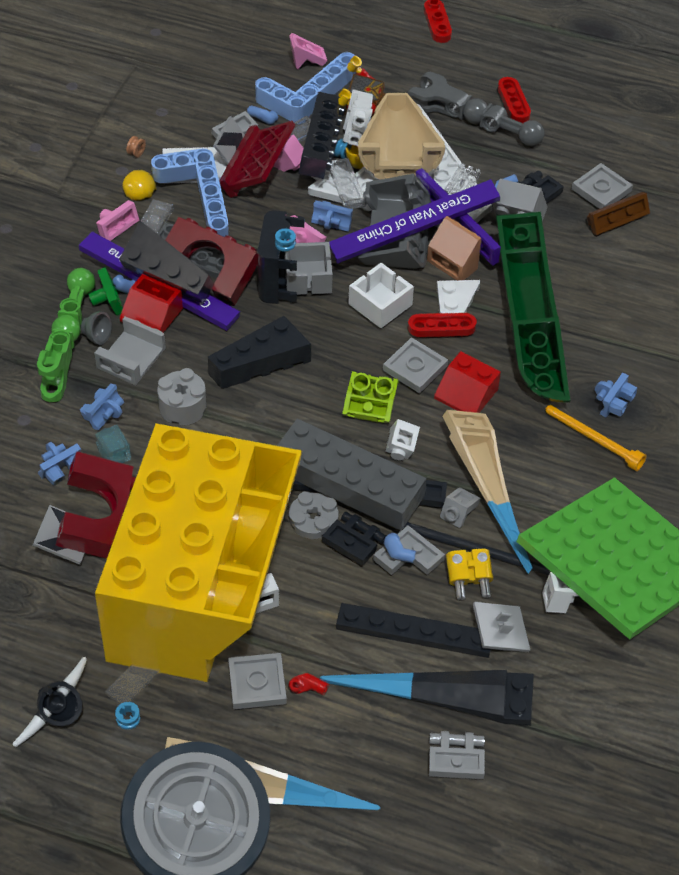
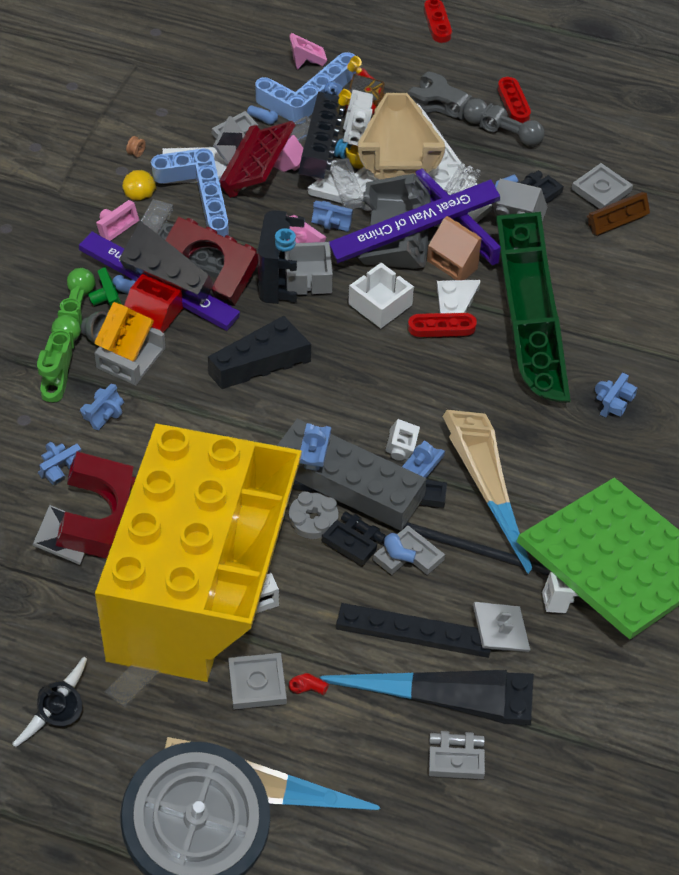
clear light blue brick [95,425,131,463] -> none
dark azure bush [115,702,140,730] -> none
light grey brick [158,368,206,425] -> none
lime slope [342,371,399,423] -> none
light grey plate [383,337,448,393] -> none
red slope [434,351,501,413] -> none
light grey bracket [440,487,480,528] -> none
yellow piece [446,549,493,600] -> none
light orange piece [545,405,647,472] -> none
none -> light orange bracket [95,302,153,362]
none -> medium blue hips [300,423,331,471]
none -> medium blue arm [324,81,342,96]
none -> medium blue hips [402,441,445,478]

